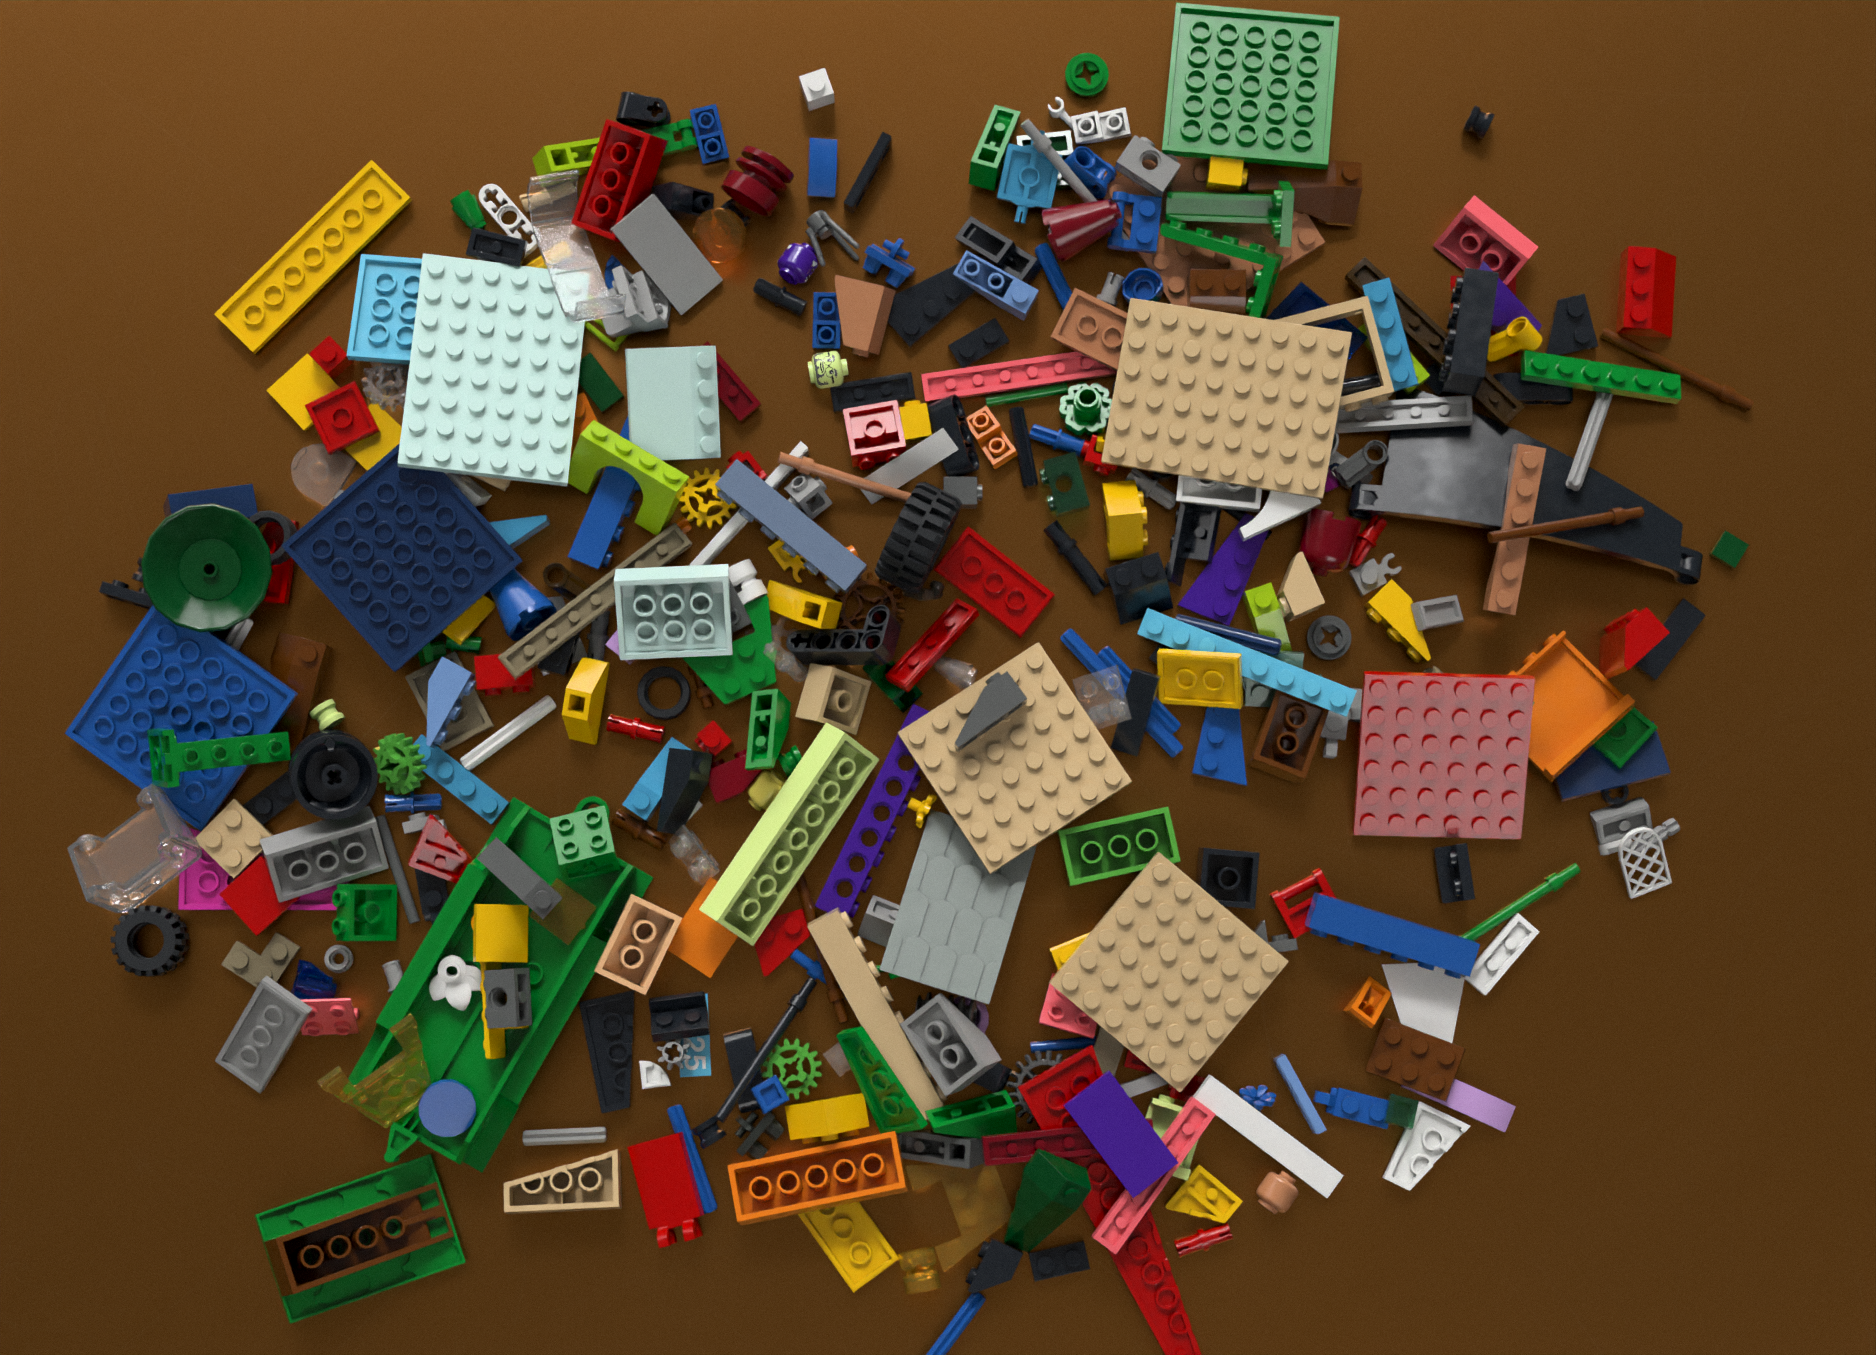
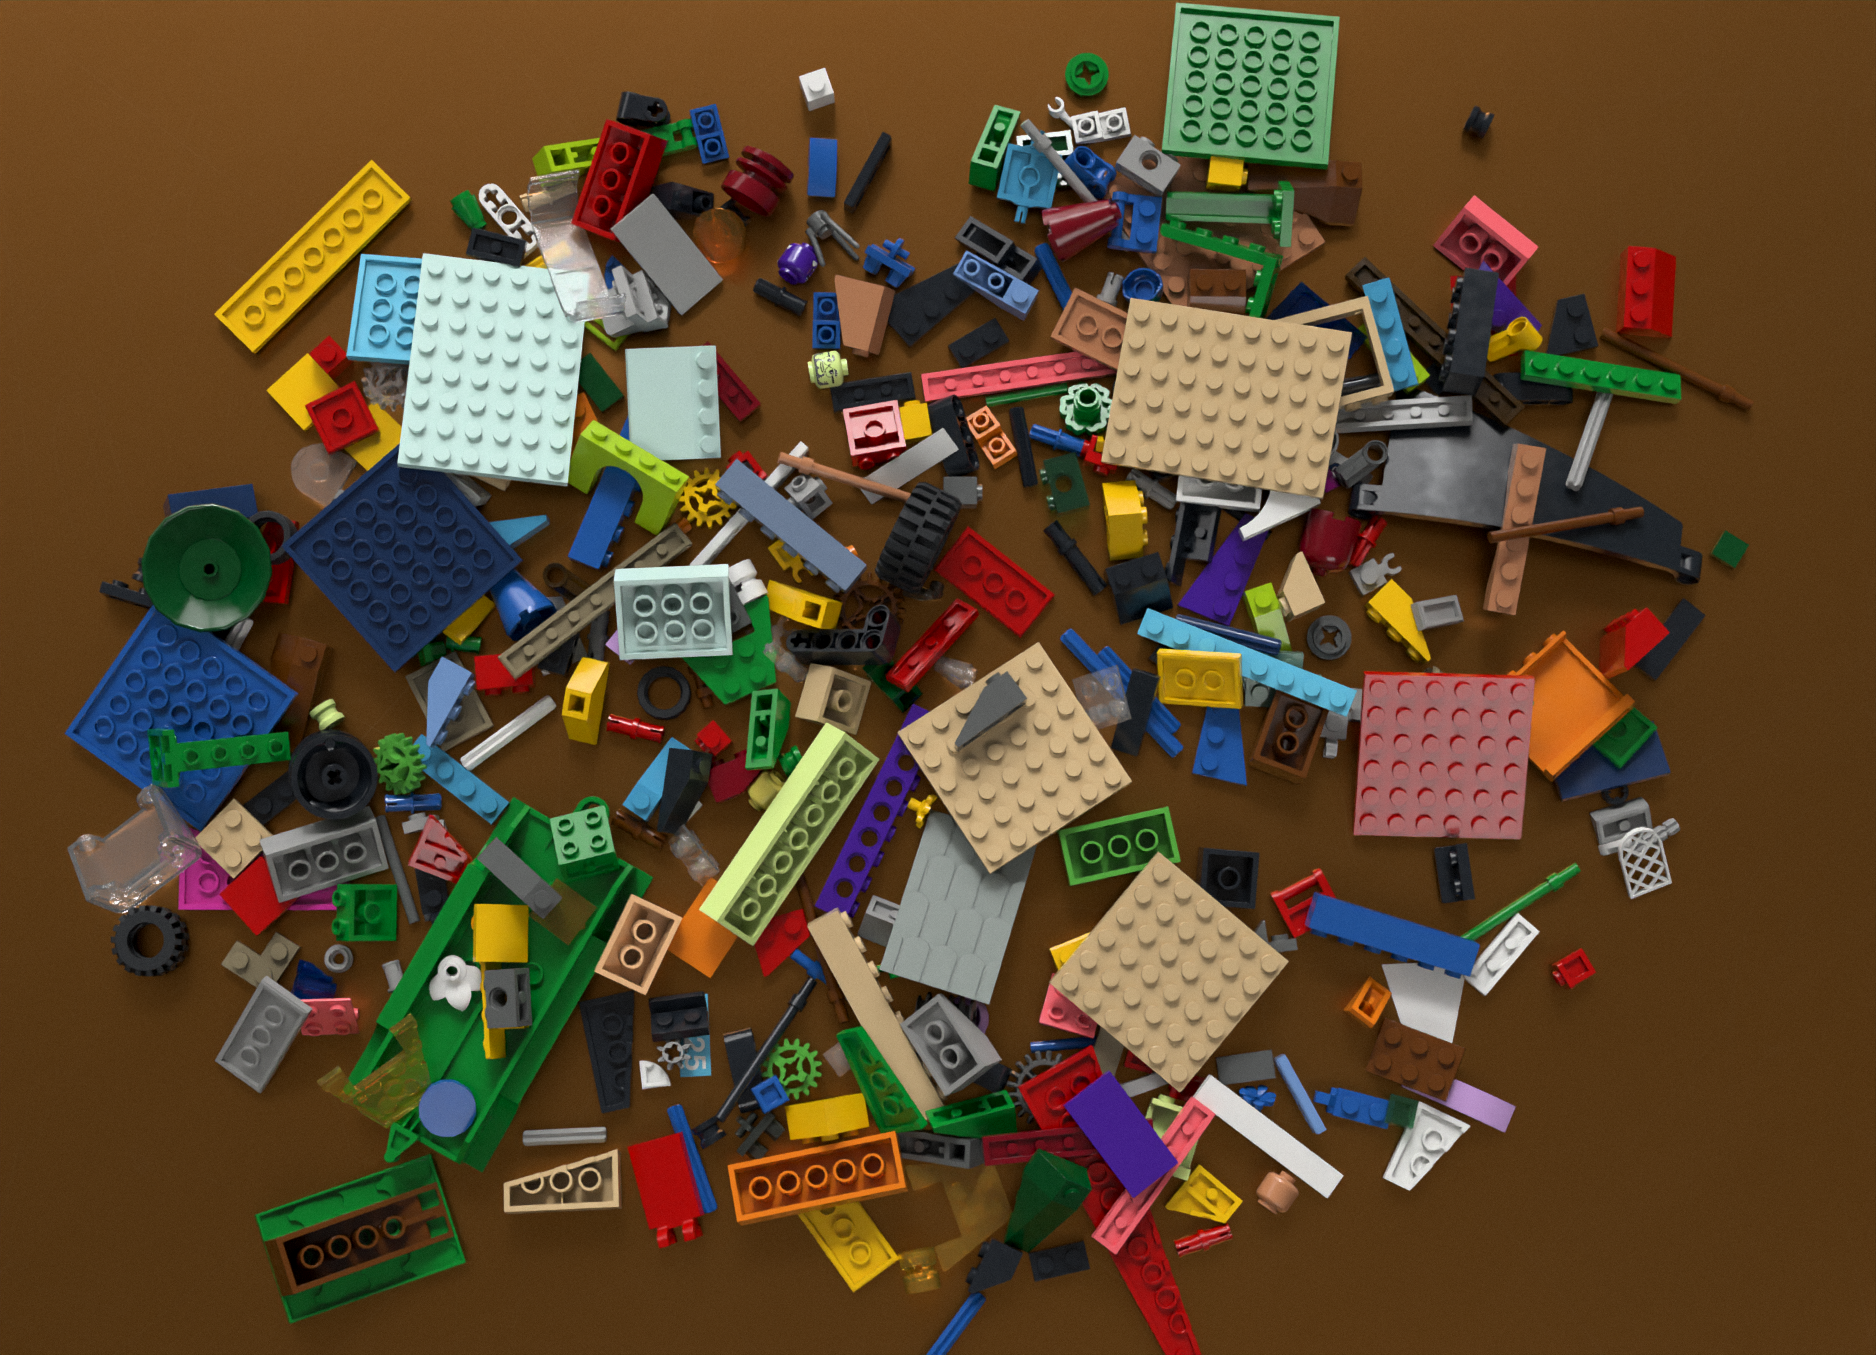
none -> dark grey tile [1215,1050,1276,1085]
none -> red bracket [1551,948,1596,990]

